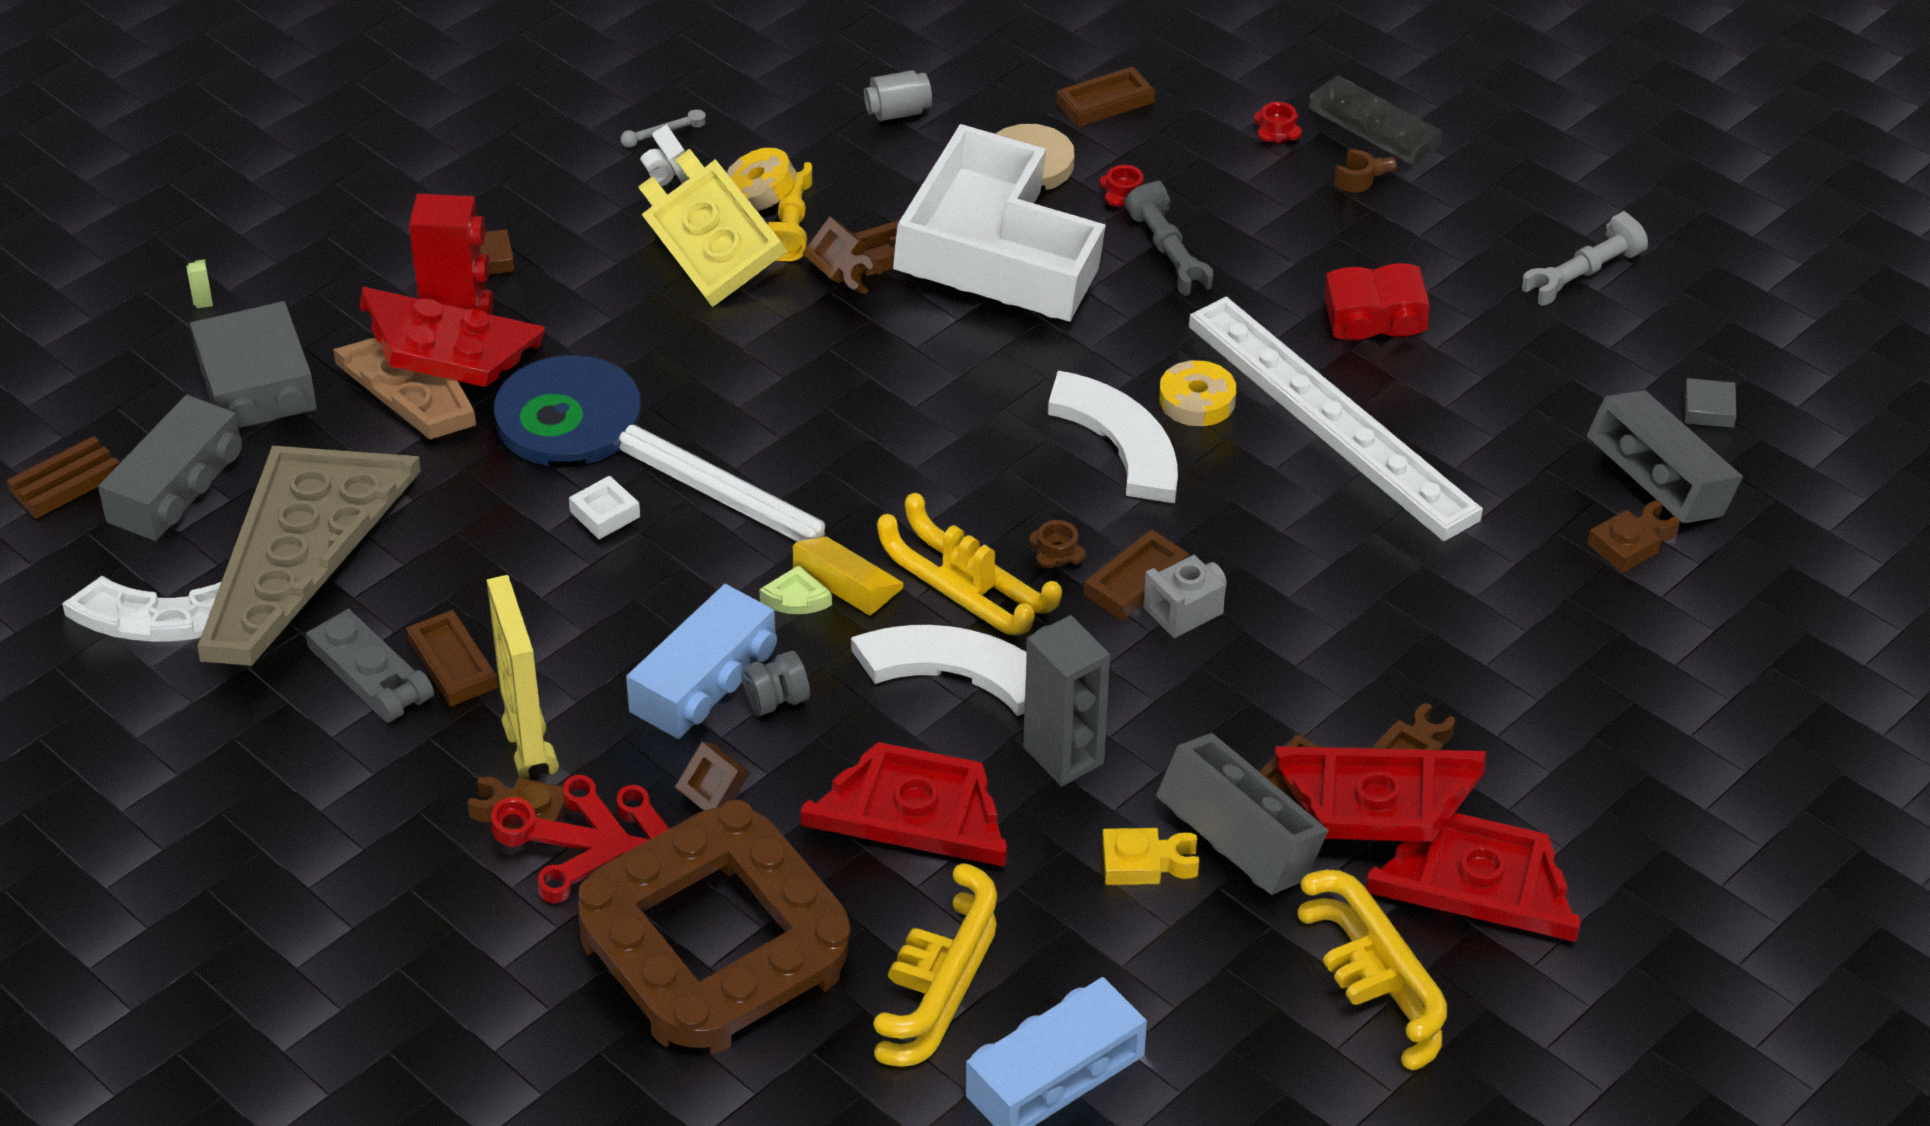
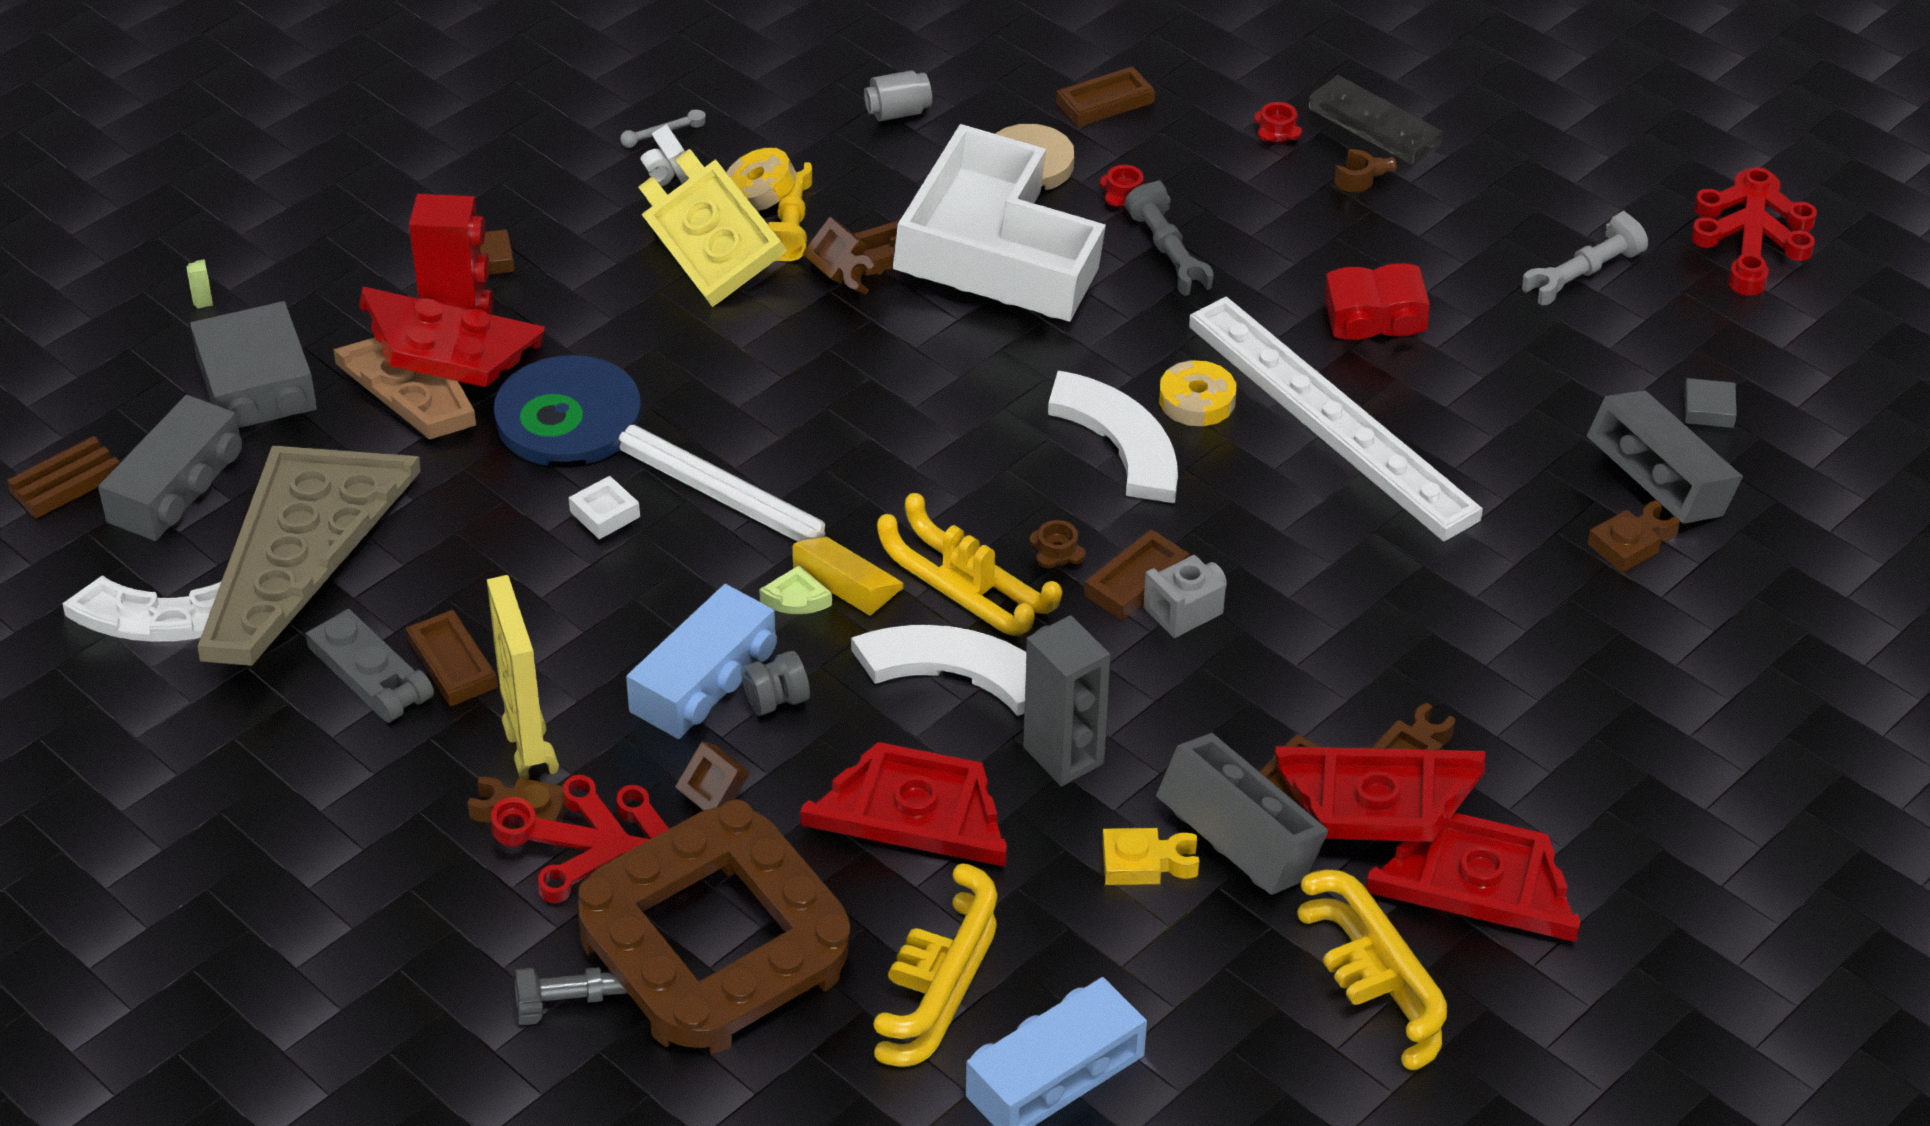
none -> dark grey piece [514,956,680,1025]
none -> red plant [1691,167,1817,296]

